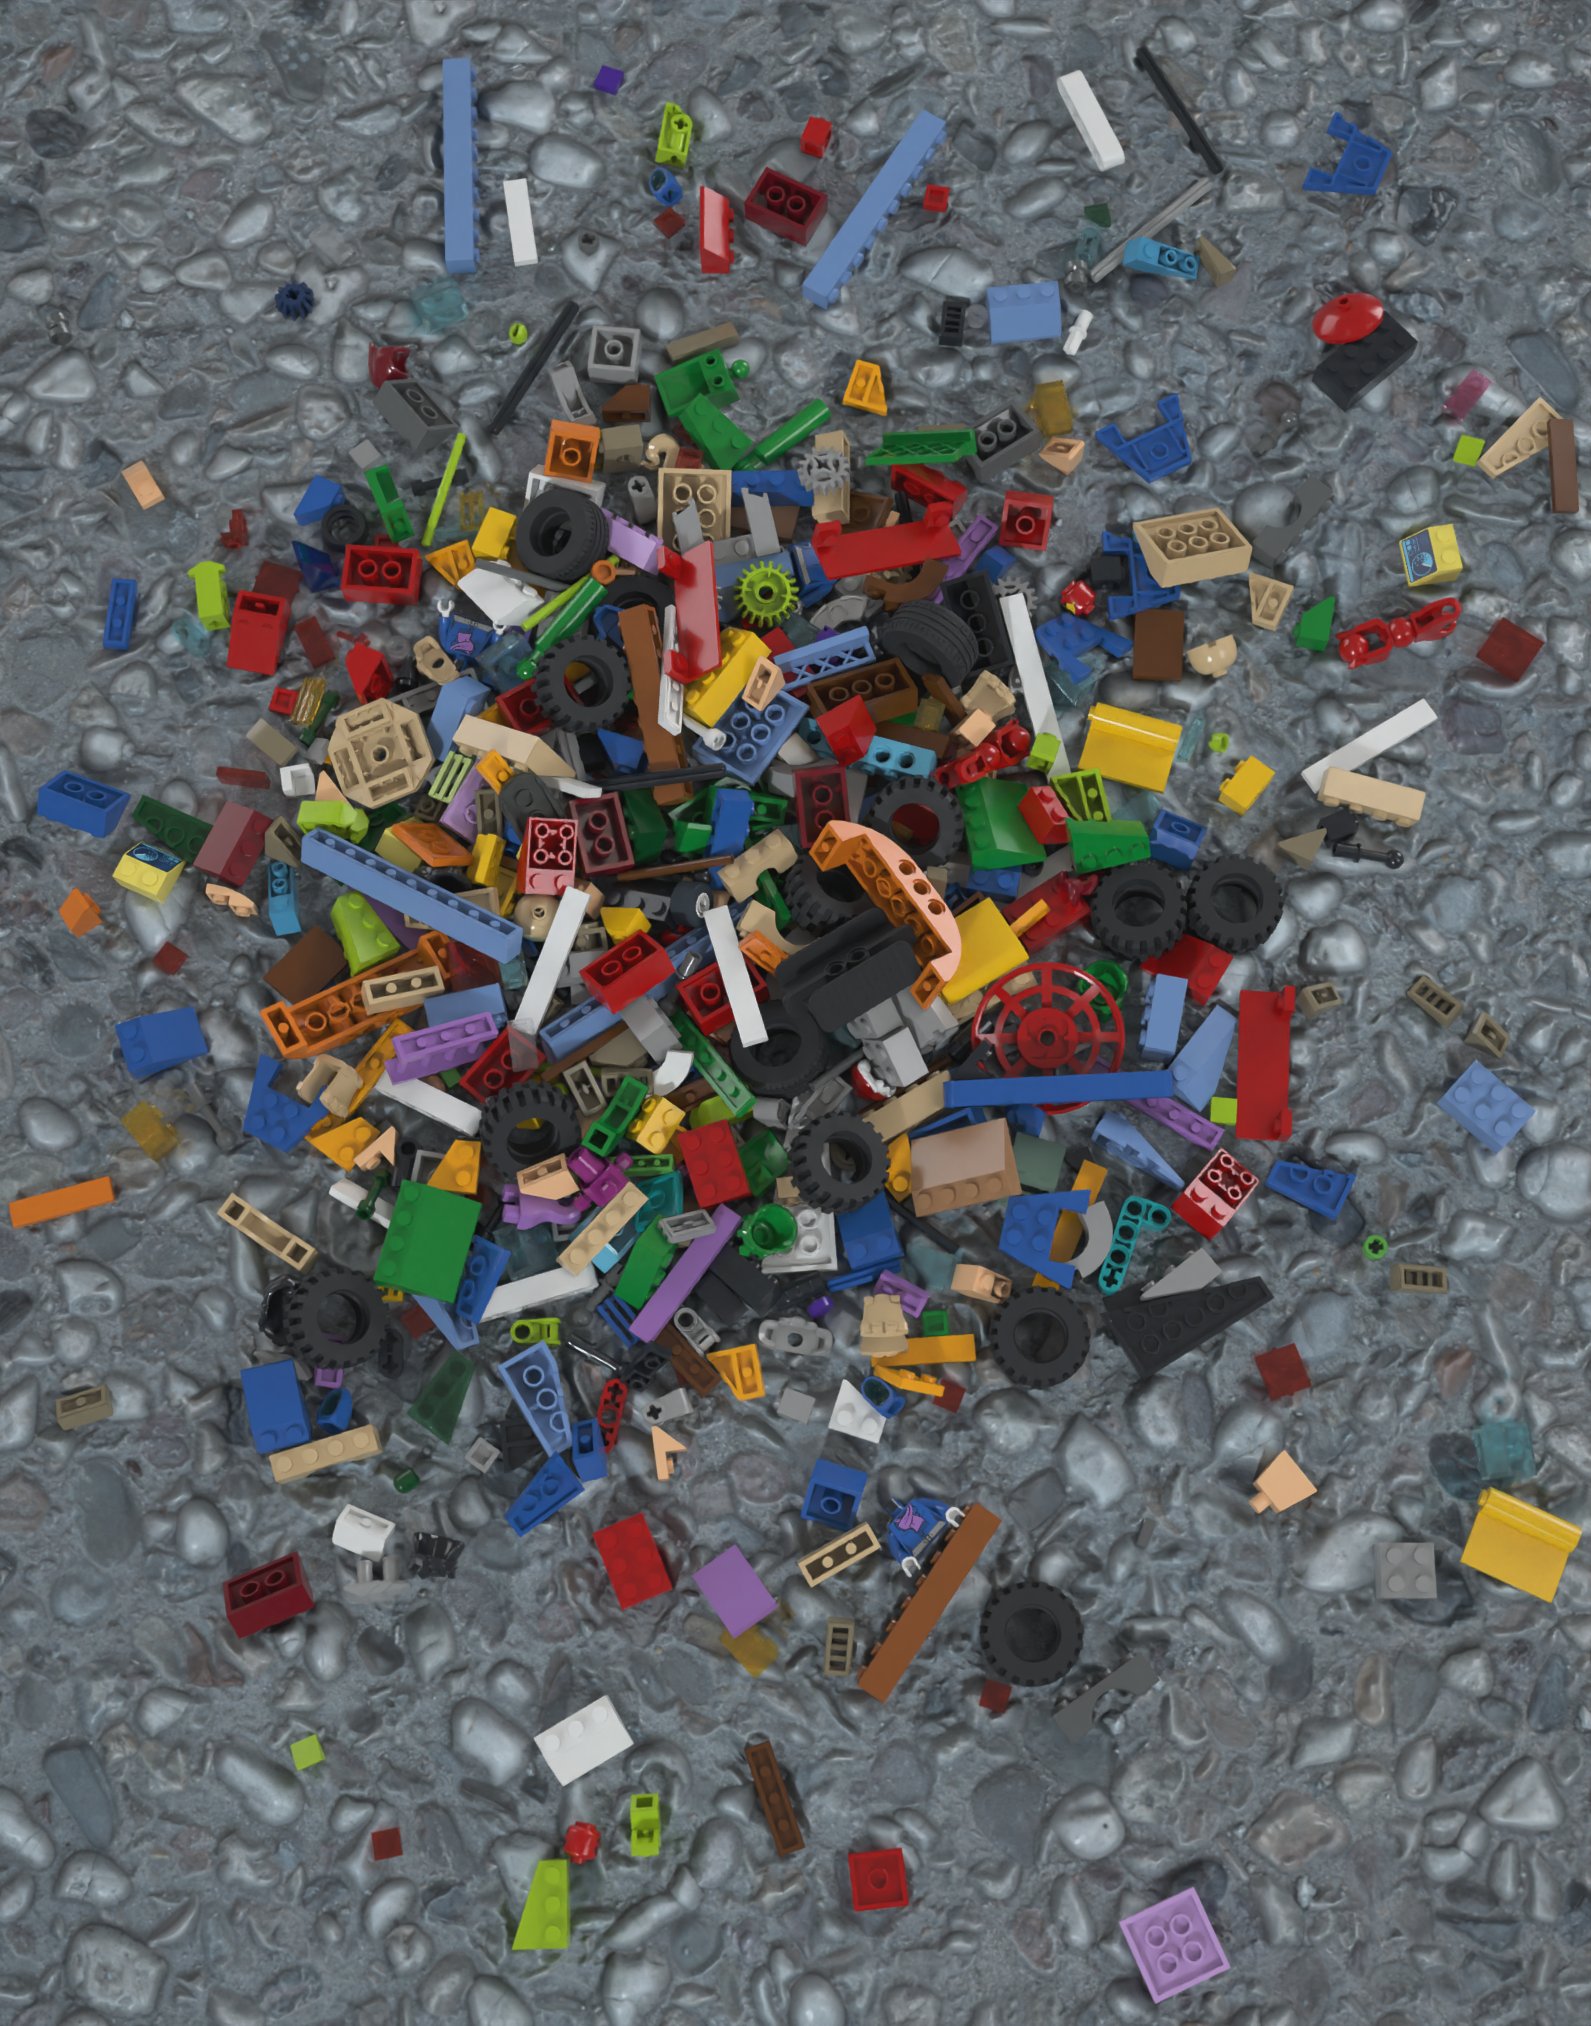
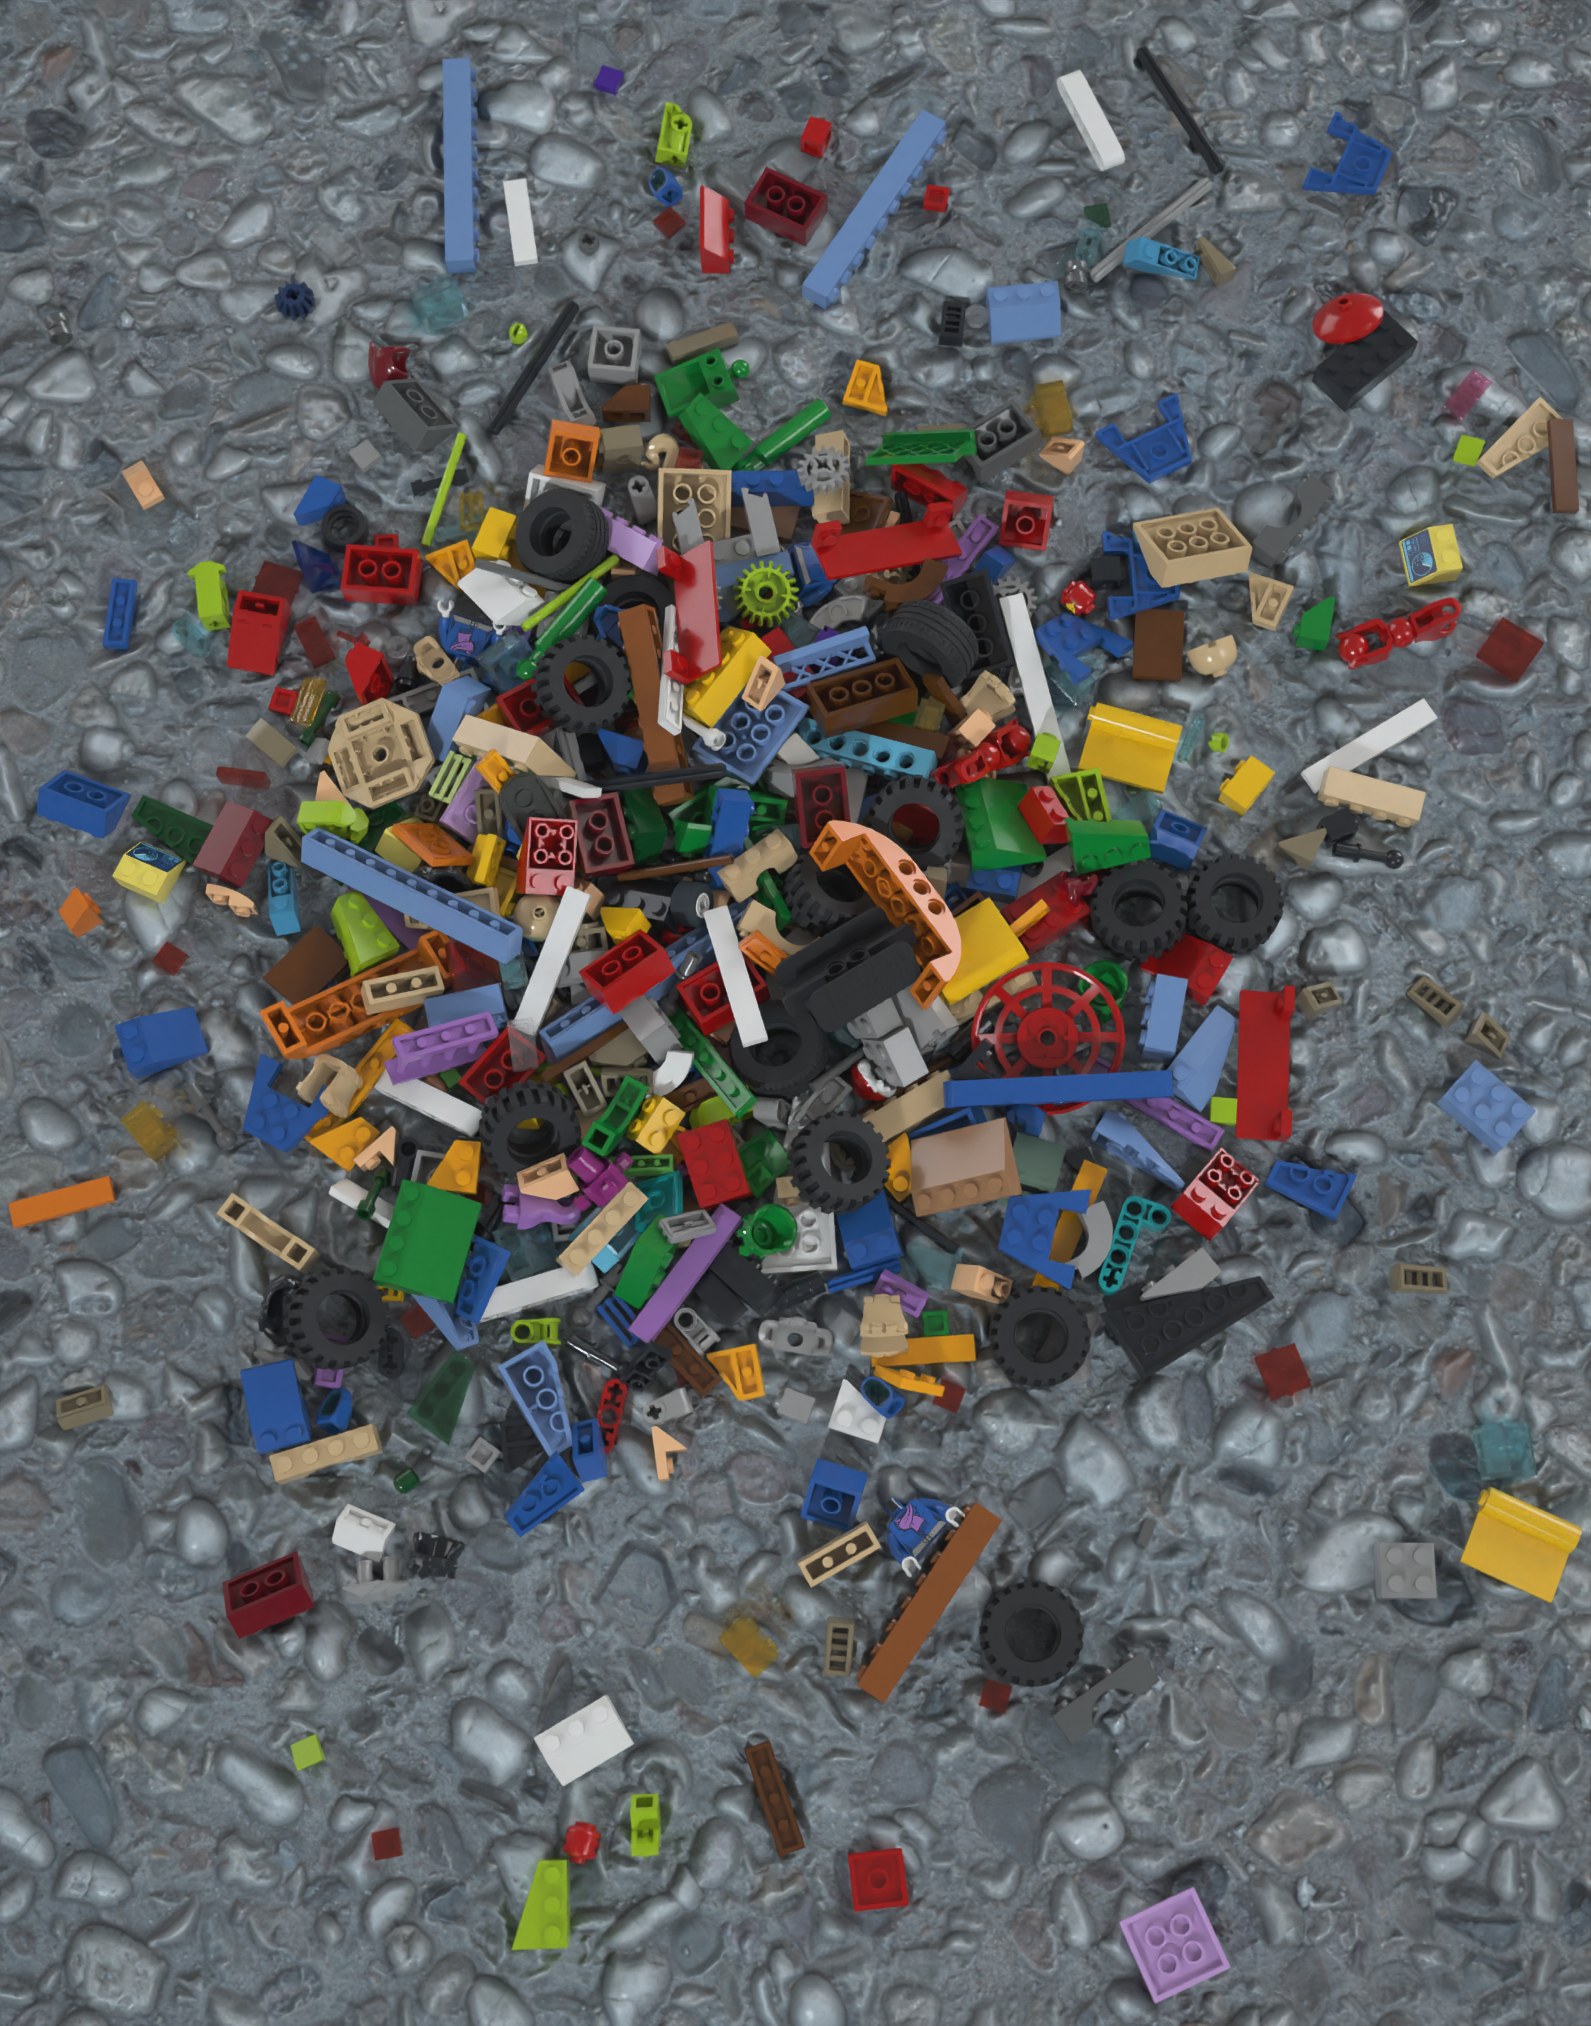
clear red bracket [219,509,249,549] -> none
white panel [280,763,317,799] -> none
green panel [364,465,415,544] -> none
orange tile [590,560,616,586] -> none
red brick [592,1513,674,1611] -> none
medium lavender tile [692,1544,778,1639] -> none
dark purple tile [808,1296,835,1319] -> none
red slope [816,694,877,767] -> none
white axle [1063,310,1093,355] -> none
light nougat torso [1249,1450,1317,1514] -> none
bright green bush [1362,1235,1388,1260] -> none

